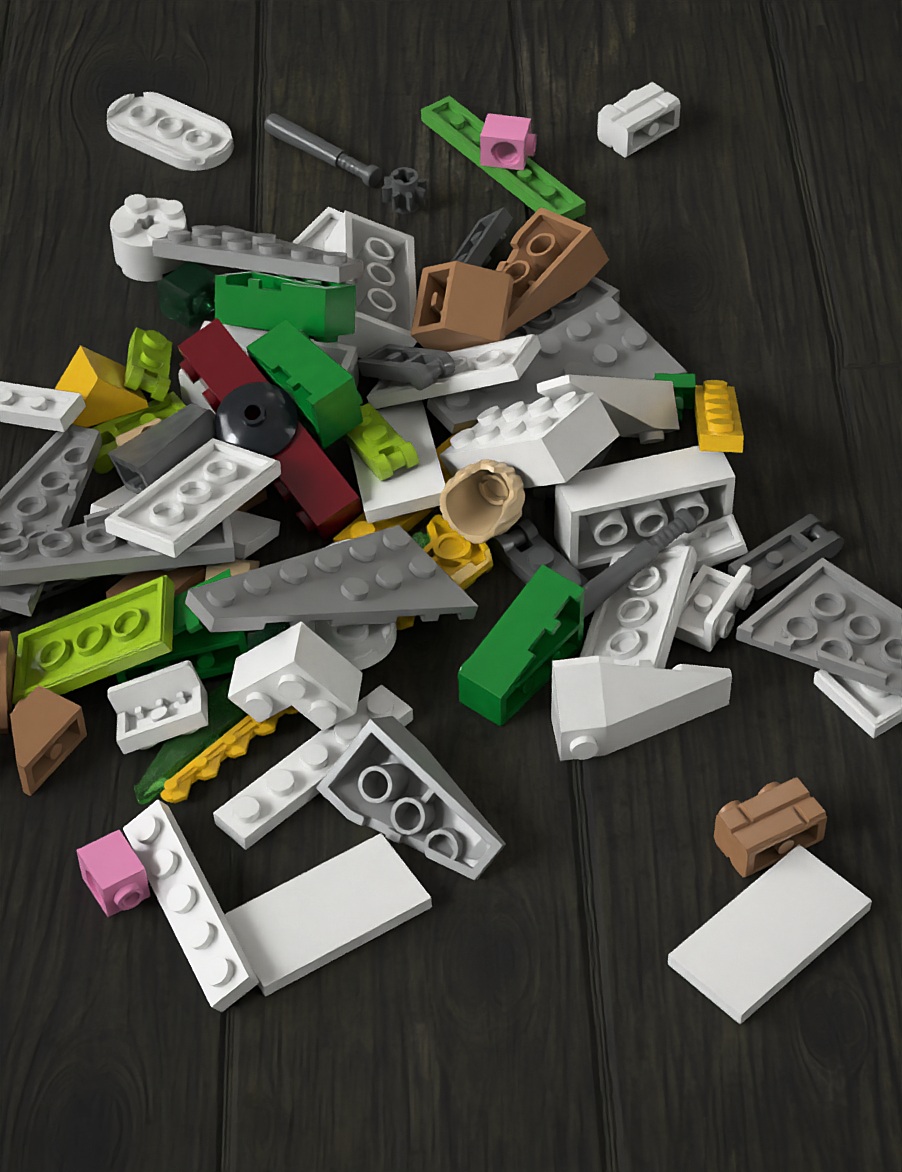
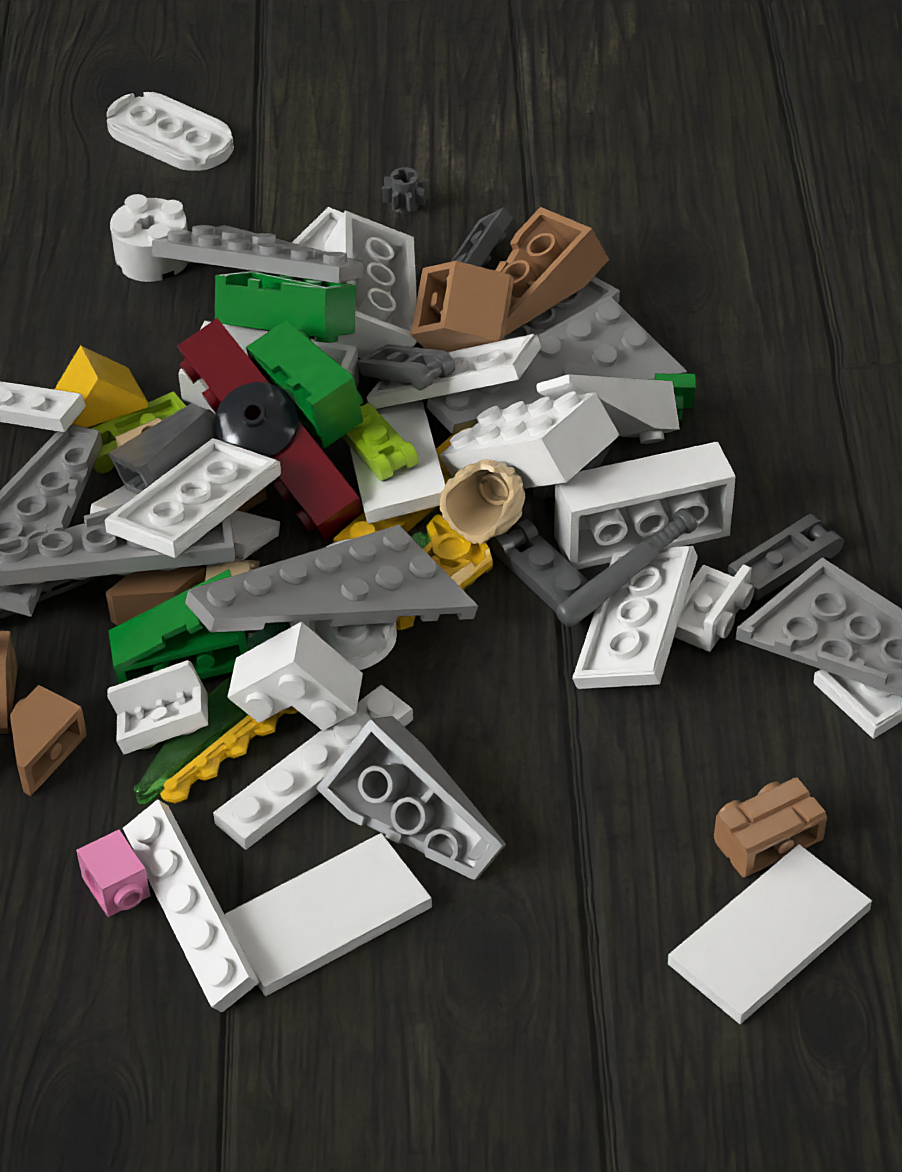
lime tile [12,575,175,705] -> none
lime plate [124,327,172,402] -> none
clear green brick [157,261,217,328] -> none
dark grey piece [264,113,382,187] -> none
bright green plate [421,96,585,220] -> none
green wedge [458,564,585,727] -> none
bright pink brick [480,113,537,171] -> none
white wedge [551,655,732,761] -> none
white brick [597,82,680,158] -> none
white plate [665,514,748,573] -> none
yellow plate [694,380,744,453] -> none

